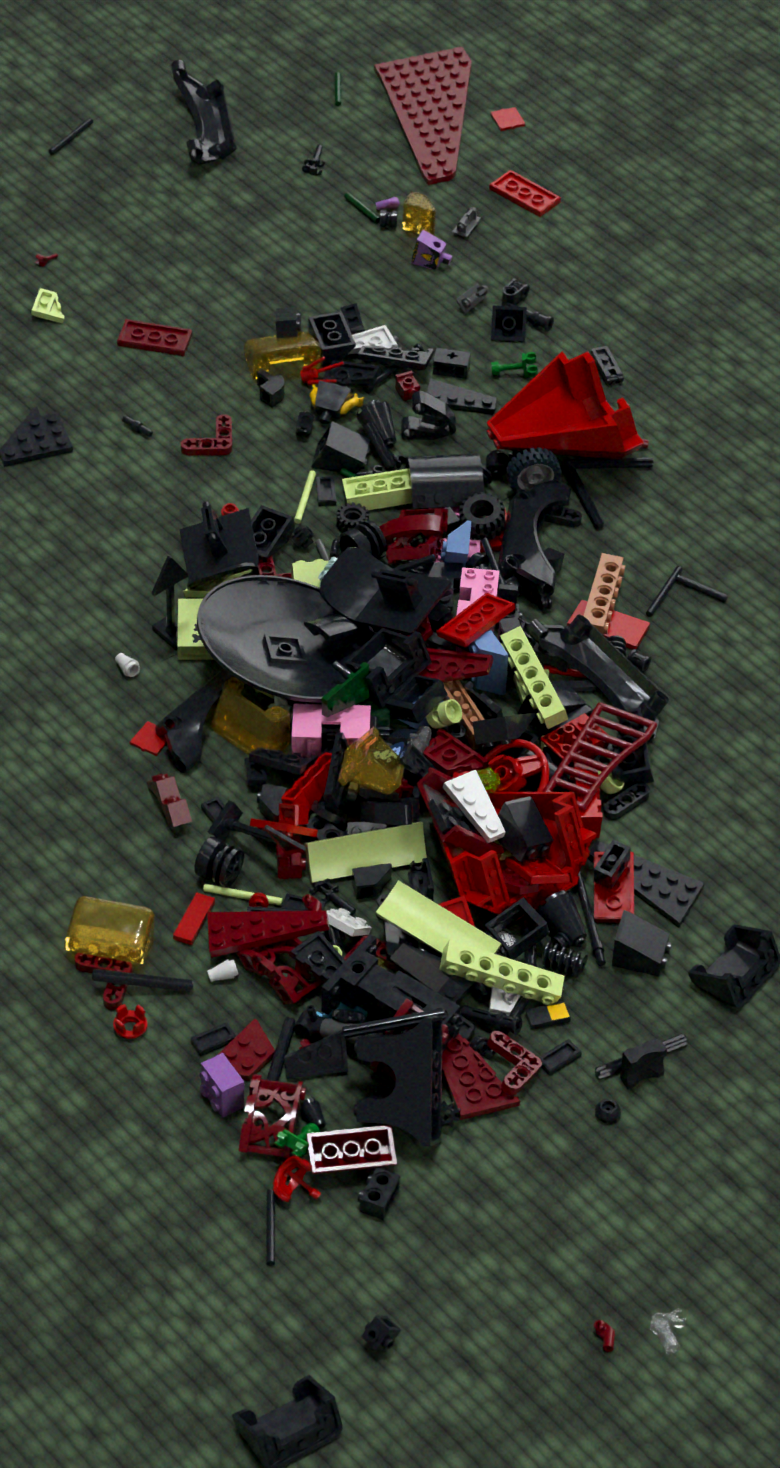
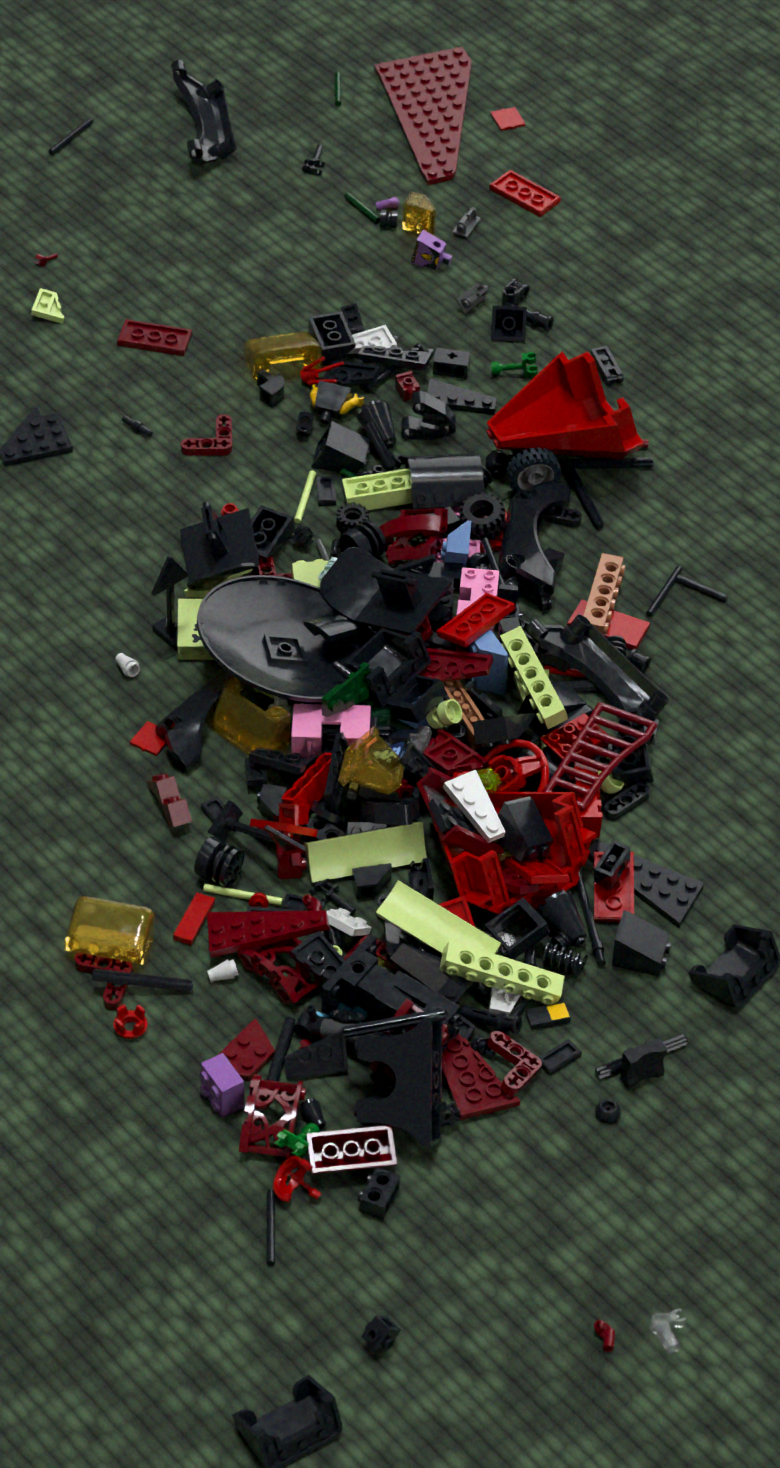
black tile [190,1022,236,1056] -> none
black brick [275,307,301,338] -> none

